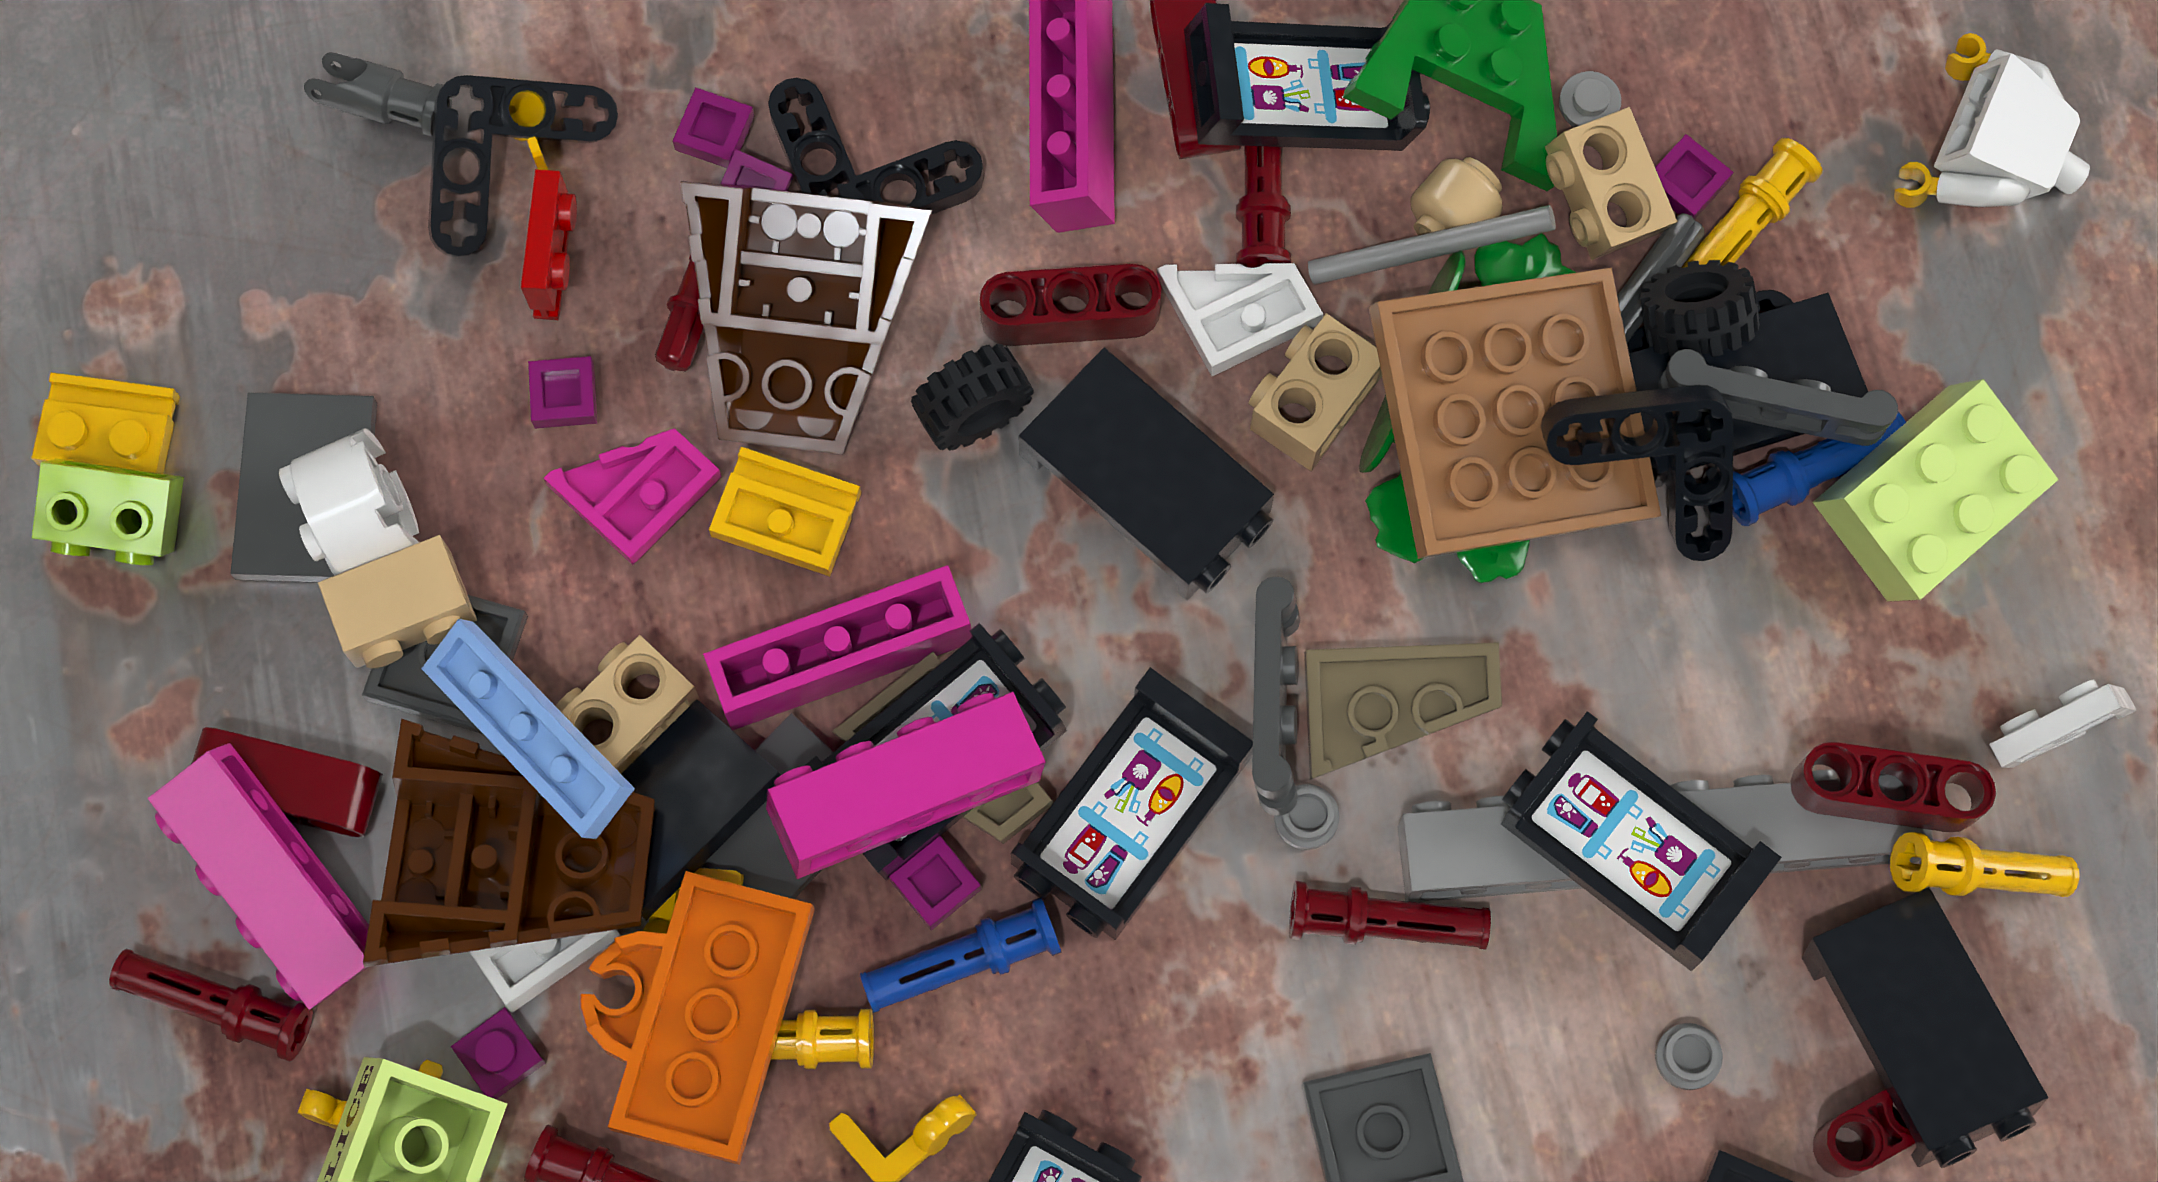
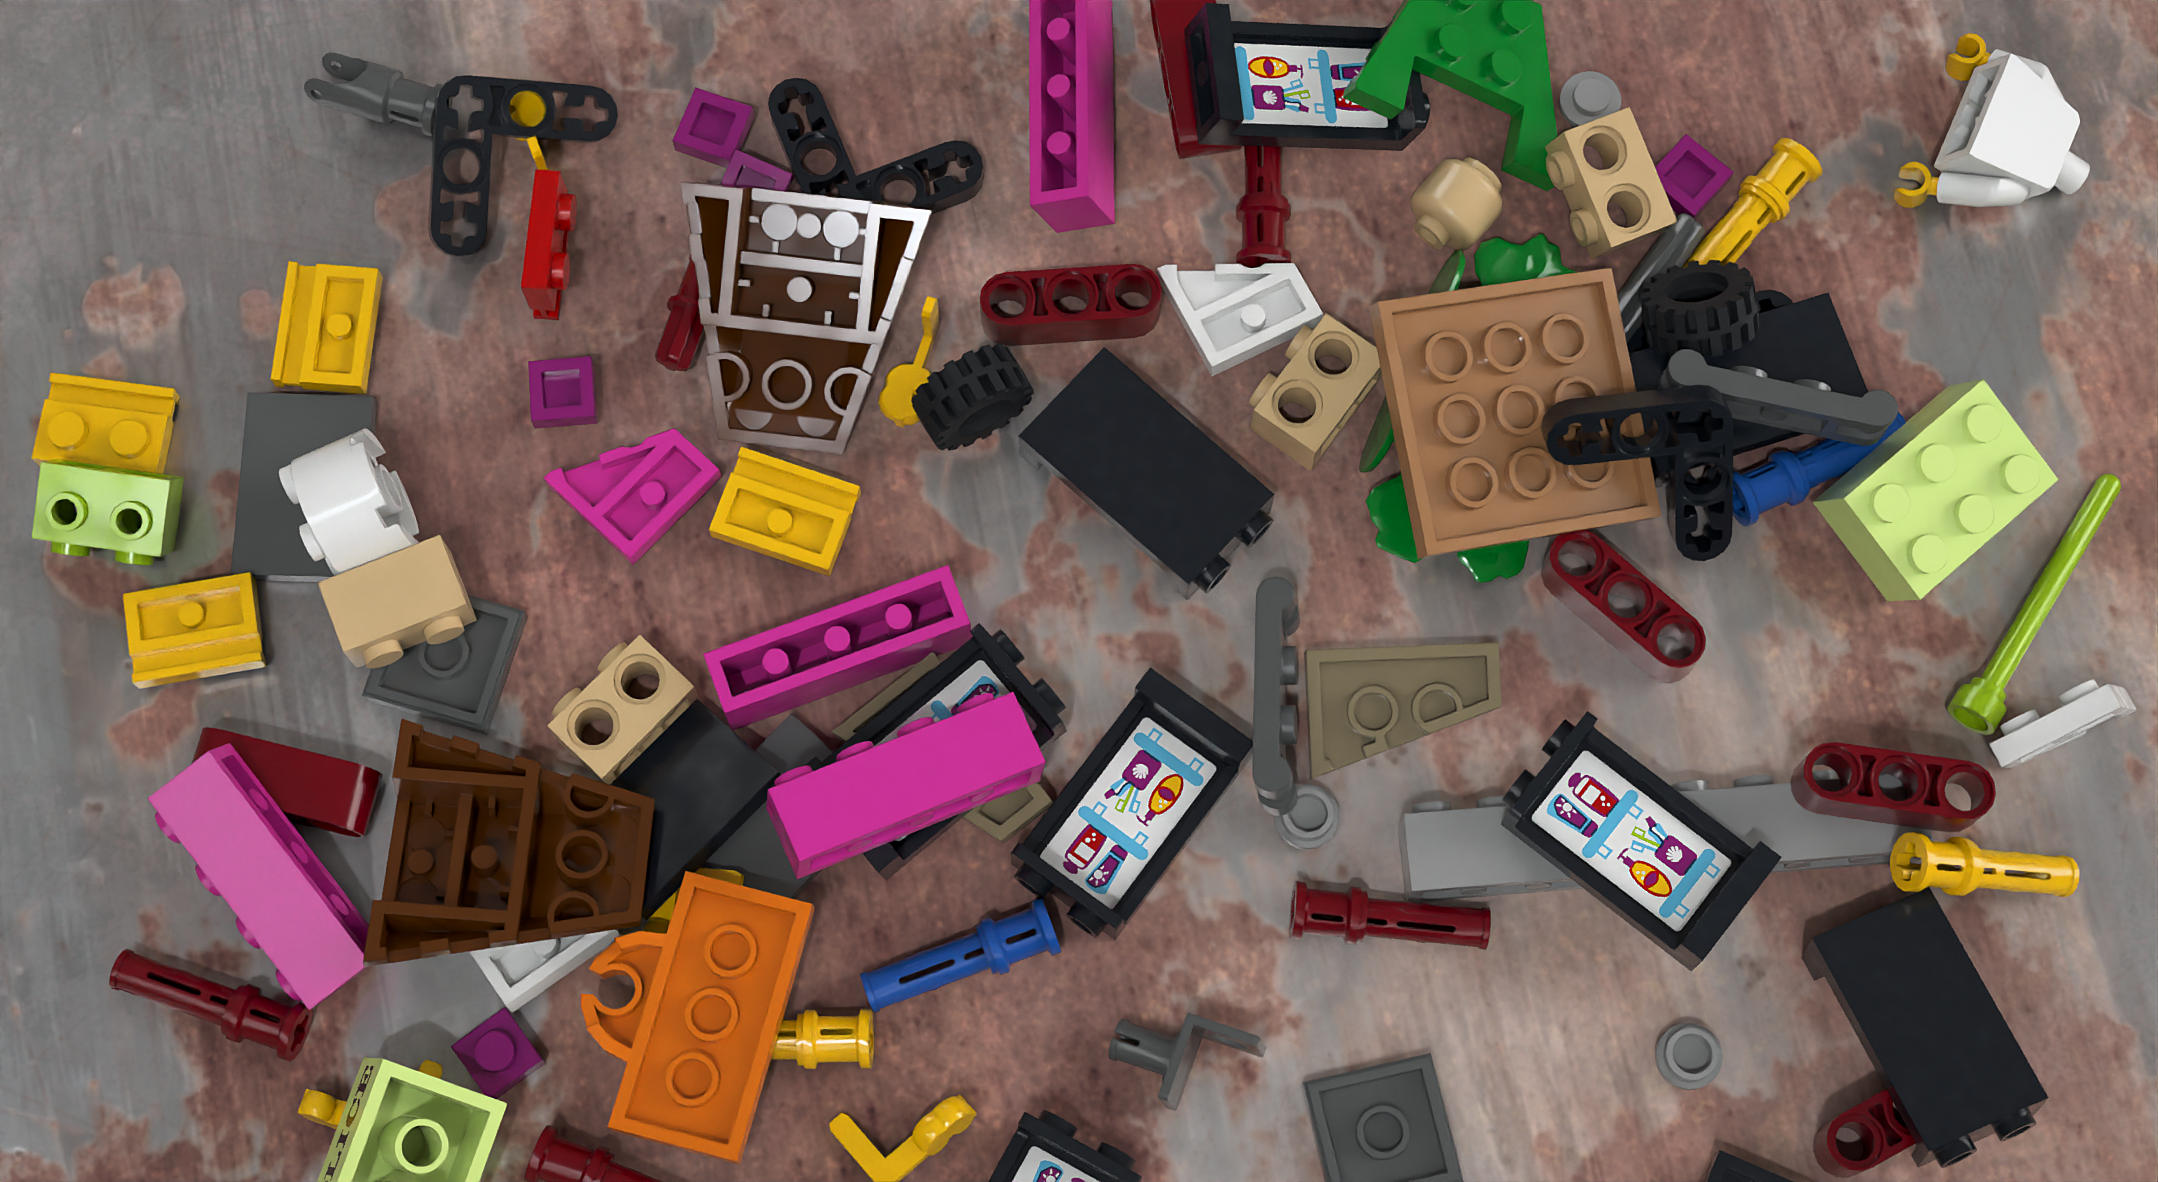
light blue plate [421,619,635,839] -> none
magenta plate [889,836,982,931] -> none
light grey bar [1308,205,1556,285] -> none
none -> yellow plate [123,572,267,689]
none -> yellow plate [271,261,383,394]
none -> yellow piece [878,296,940,428]
none -> dark grey bracket [1108,1013,1266,1111]
none -> dark red beam [1541,530,1706,683]
none -> lime piece [1947,474,2121,735]

